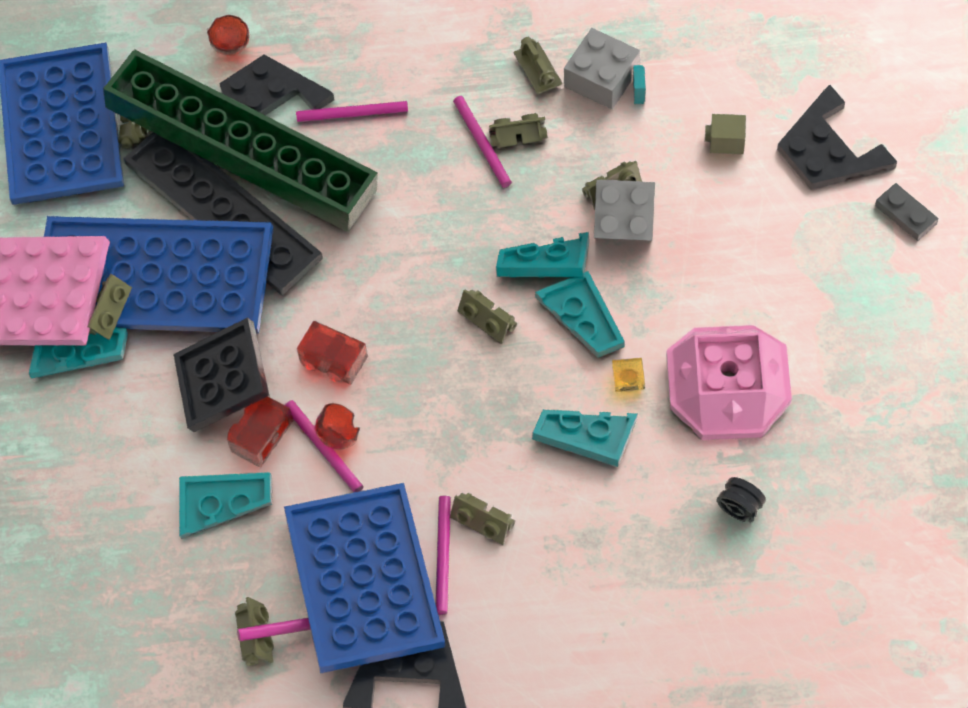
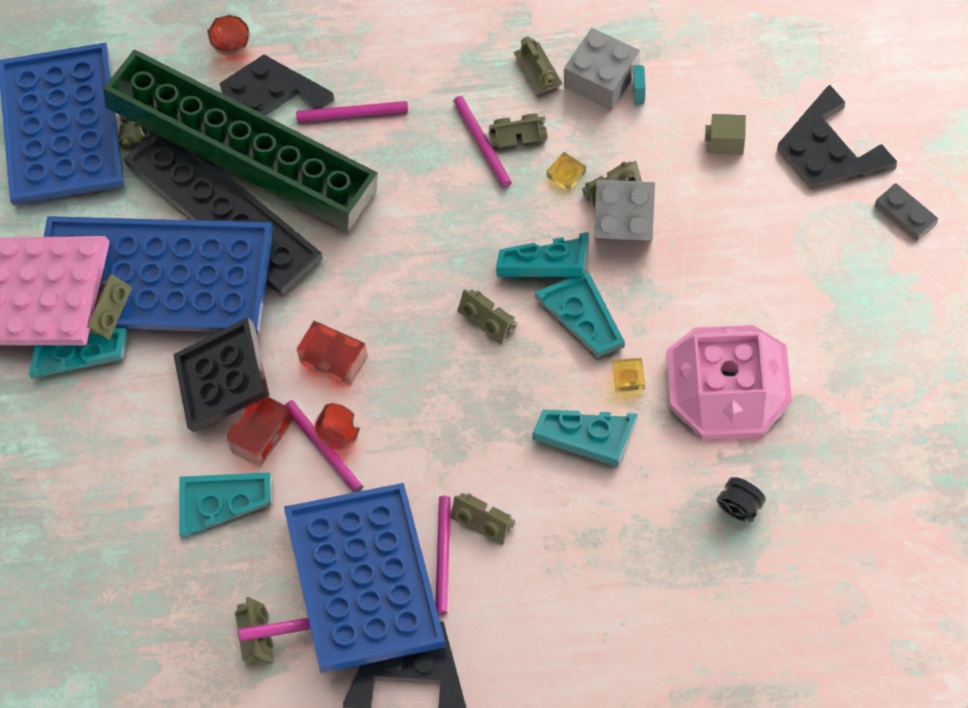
none -> clear yellow plate [546,152,586,191]

